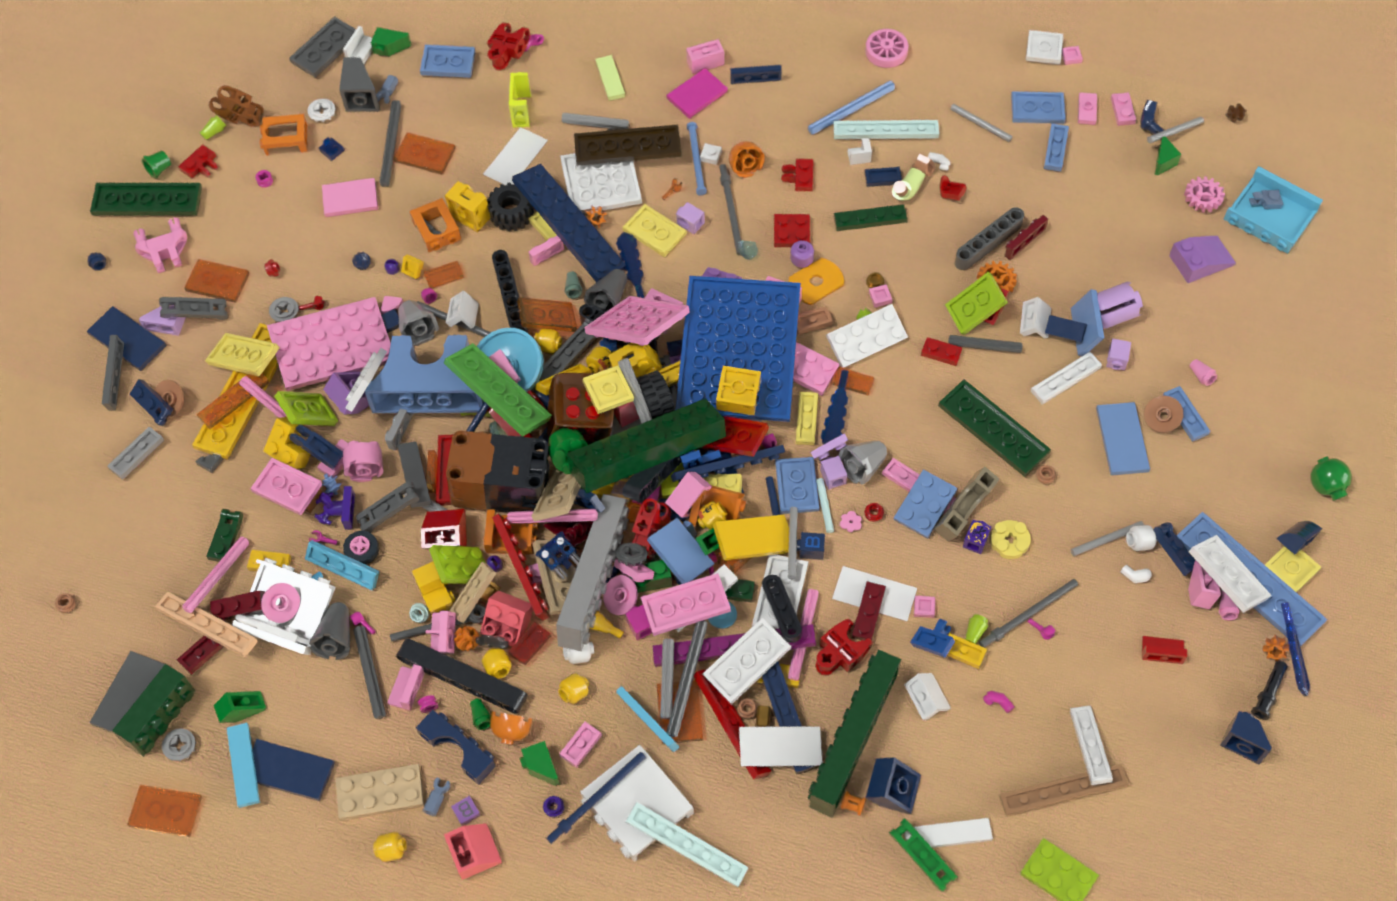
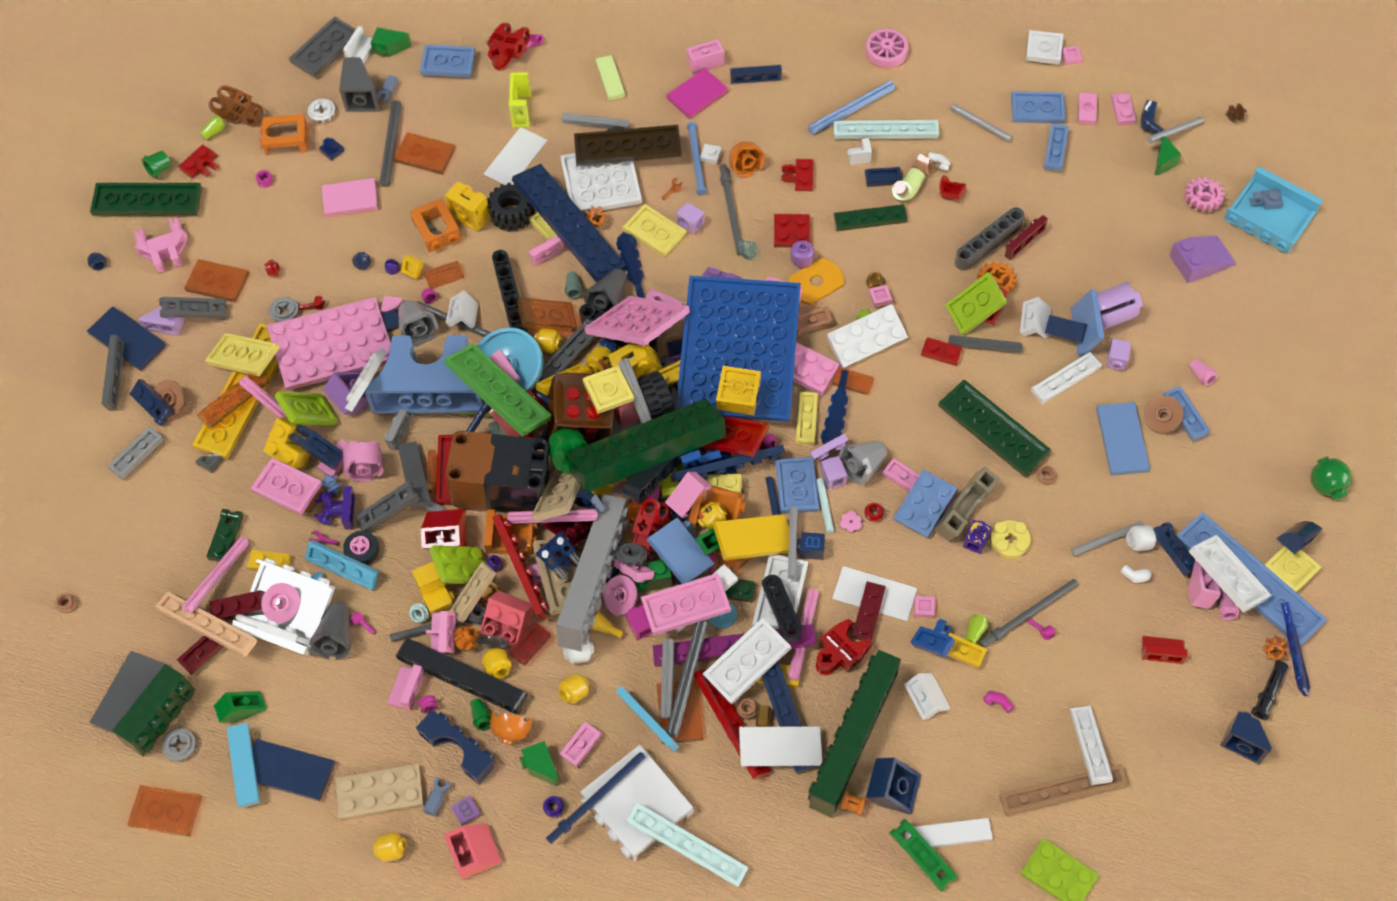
dark grey axle [353,626,386,719] -> none

